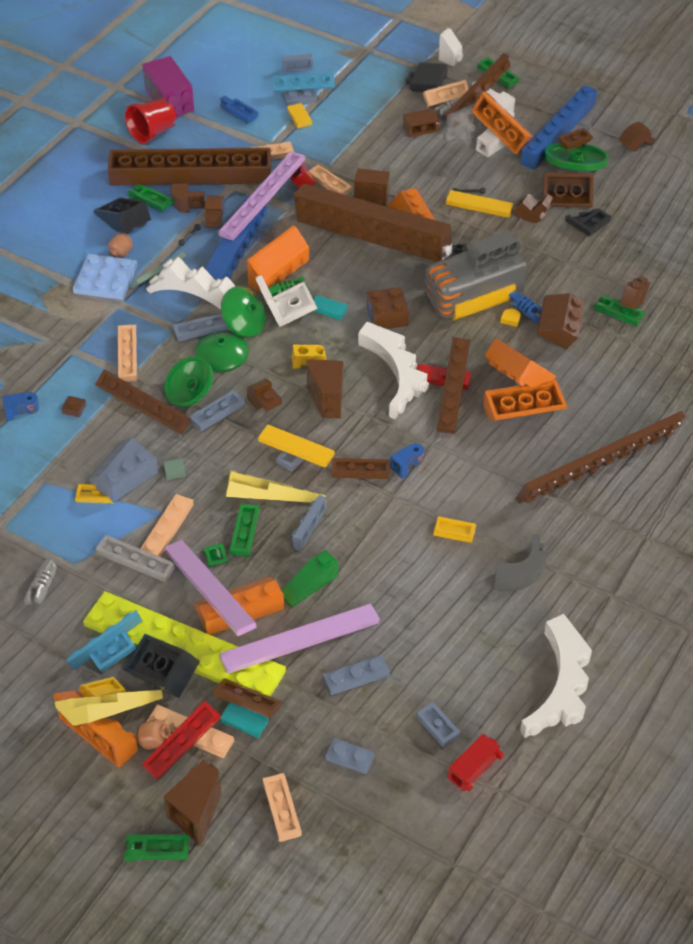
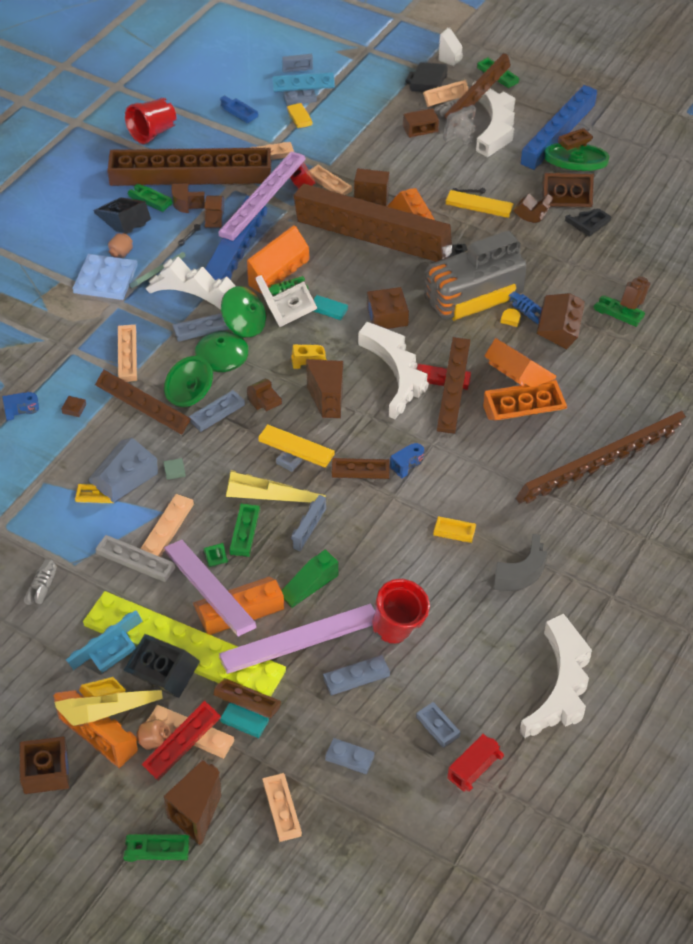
magenta brick [142,56,194,116] -> none
orange slope [471,92,534,155] -> none
reddish brown brick [618,122,655,151] -> none
none -> reddish brown brick [19,736,69,794]
none -> red piece [372,579,430,644]

